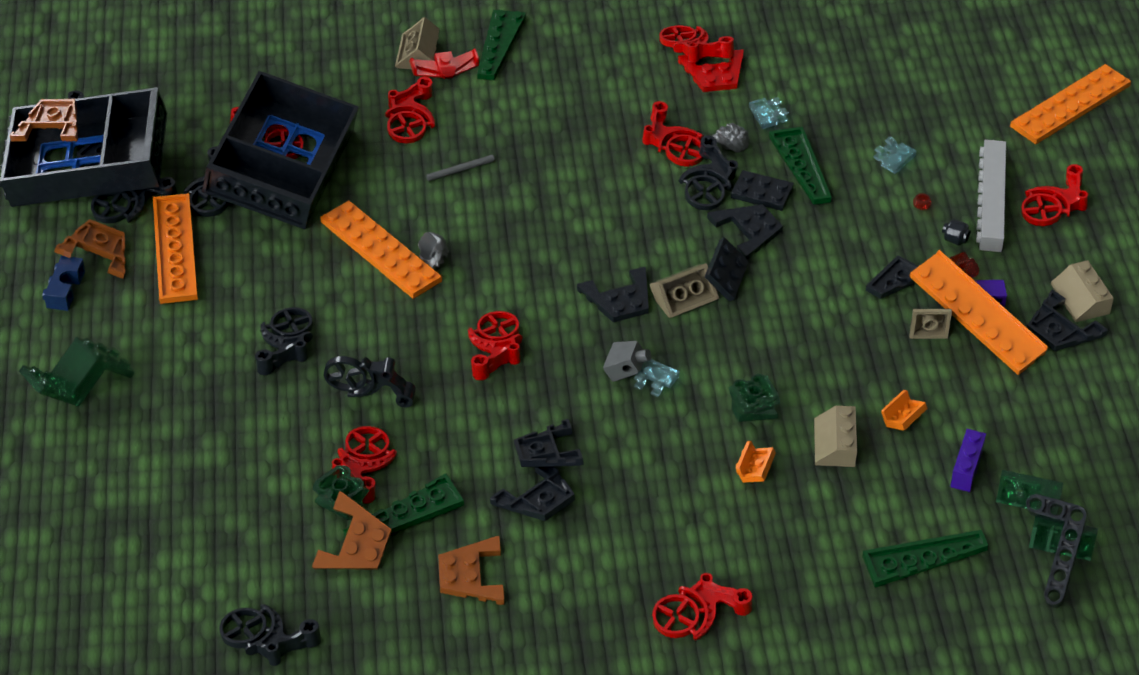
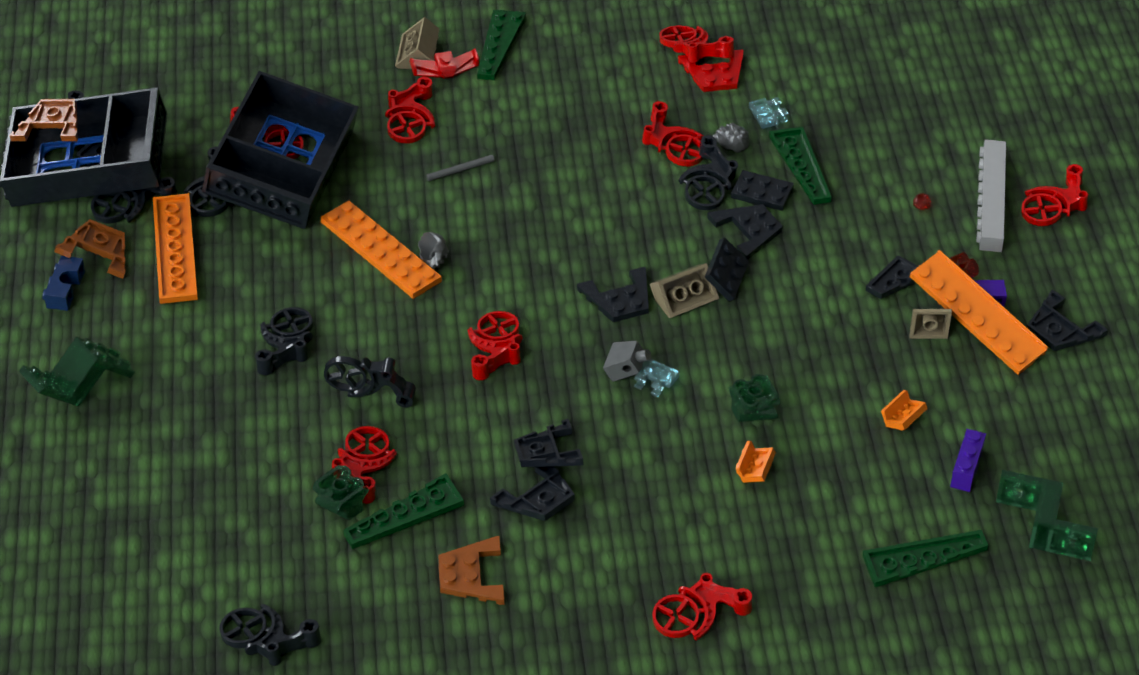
dark orange wing [312,491,392,569] -> none
dark tan slope [814,406,857,467] -> none
clear light blue plate [873,137,916,174] -> none
black head [942,219,971,246] -> none
orange plate [1010,64,1131,144] -> none
black beam [1026,494,1087,608] -> none
dark tan slope [1051,260,1113,322] -> none

